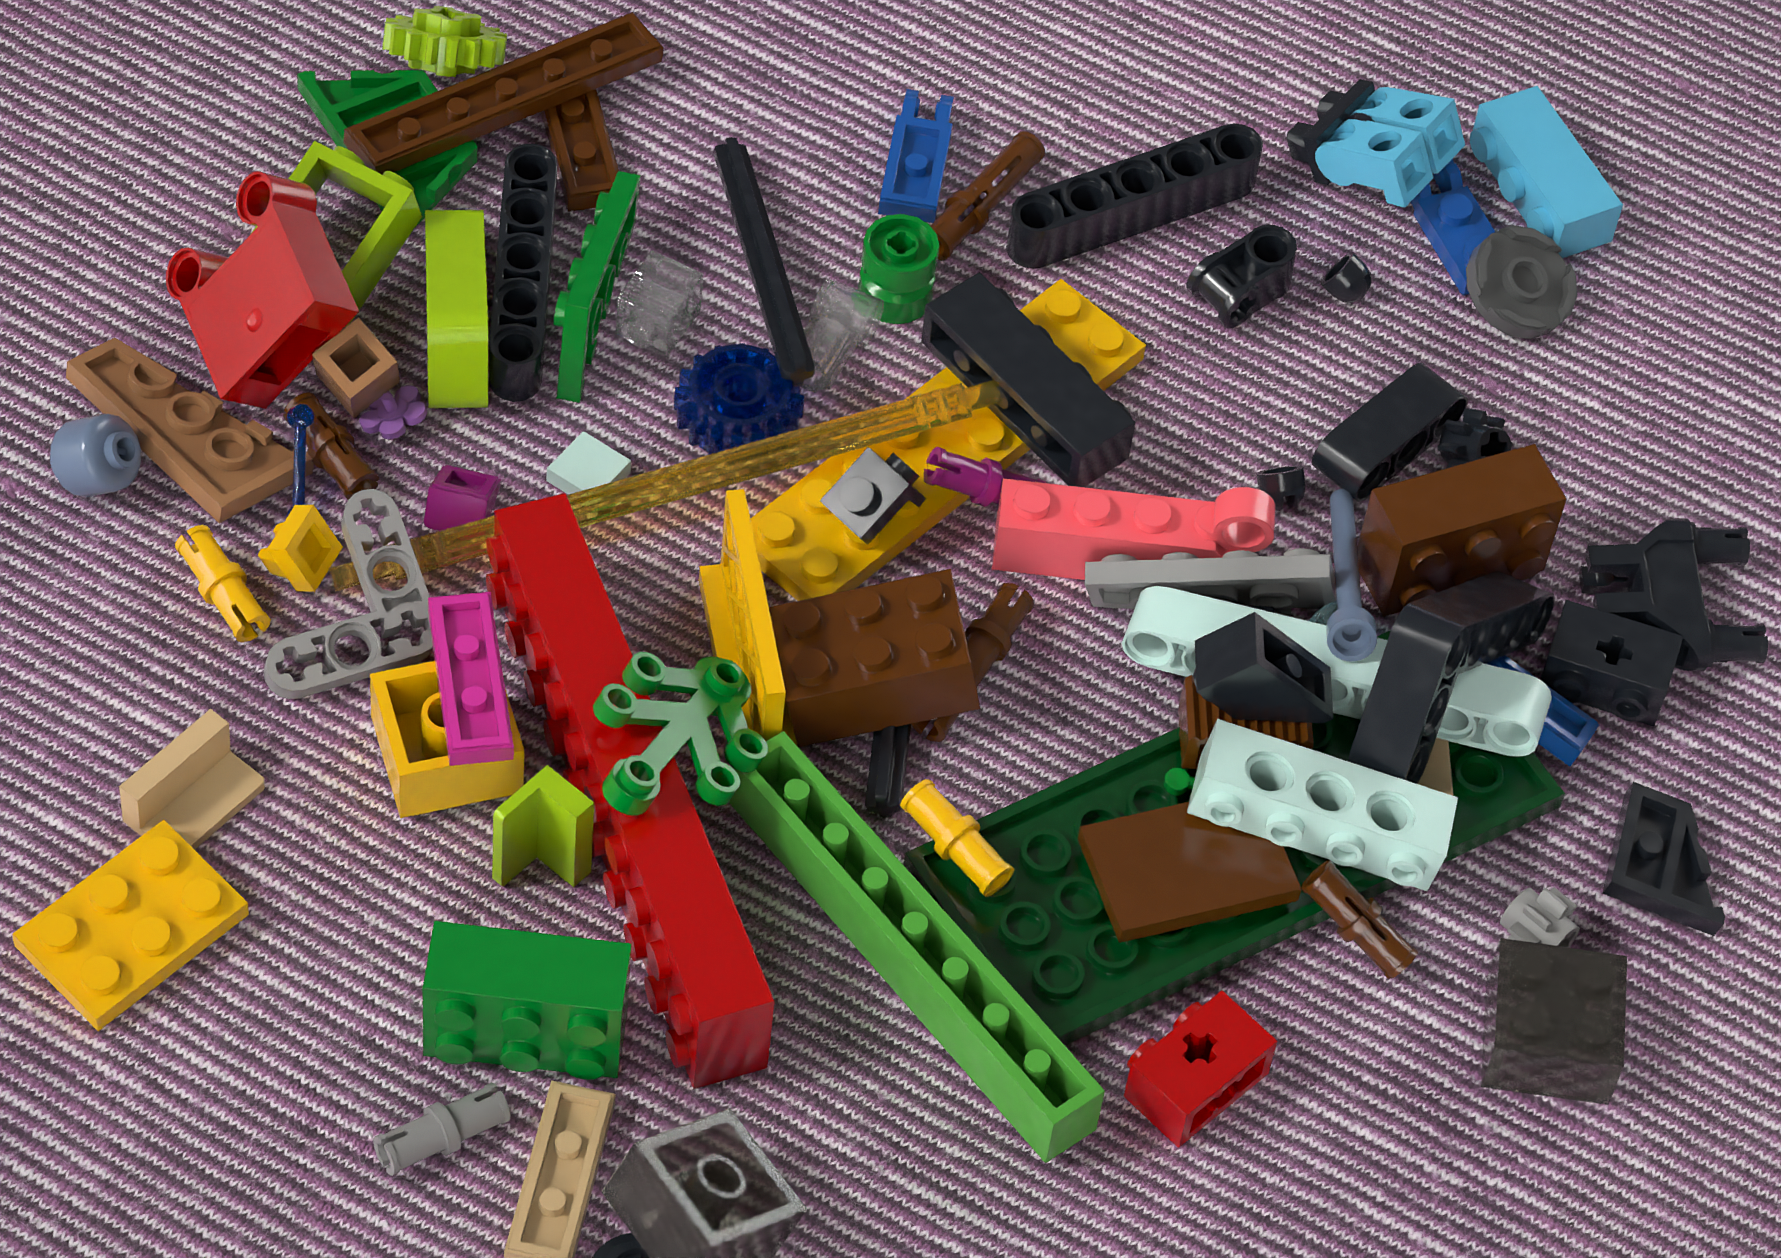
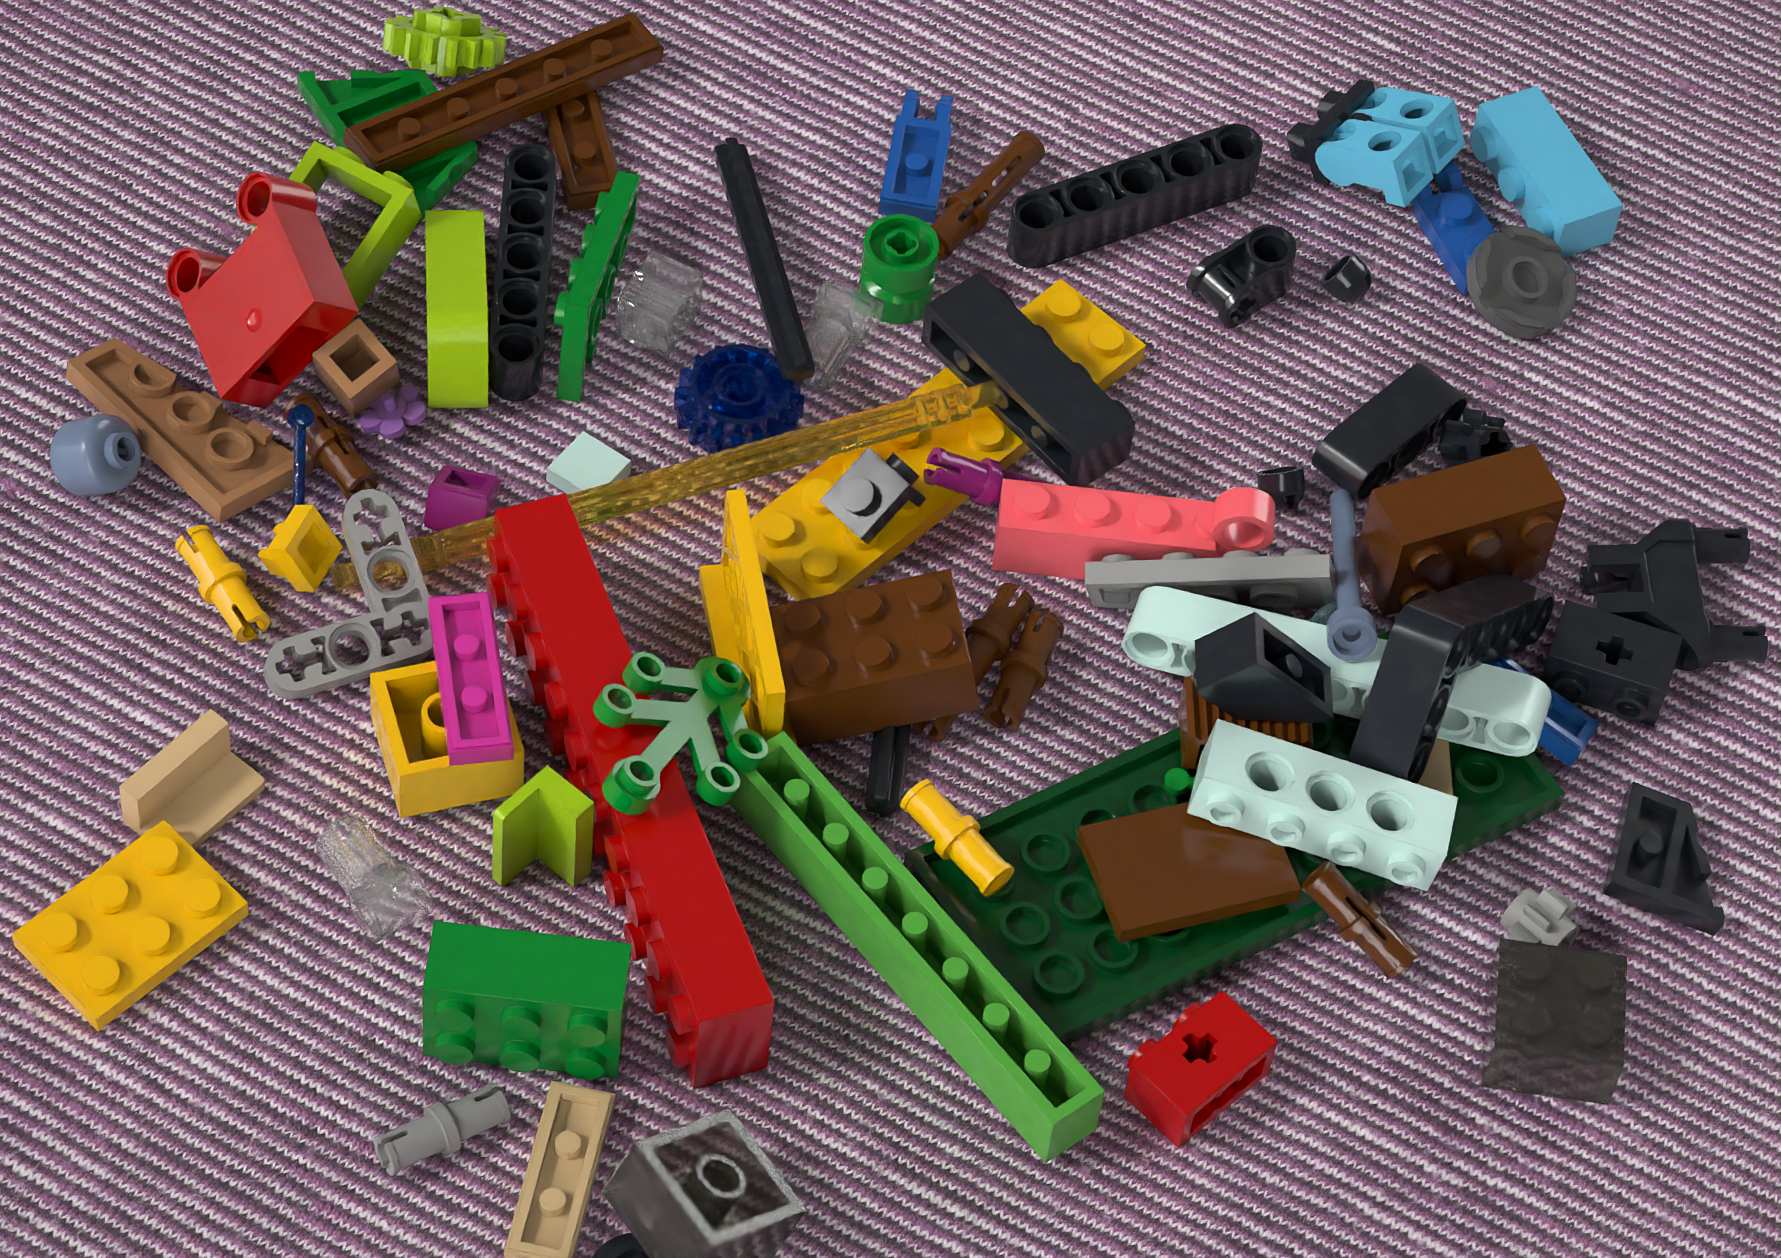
none -> clear piece [316,815,433,943]
none -> reddish brown pin [983,610,1065,731]

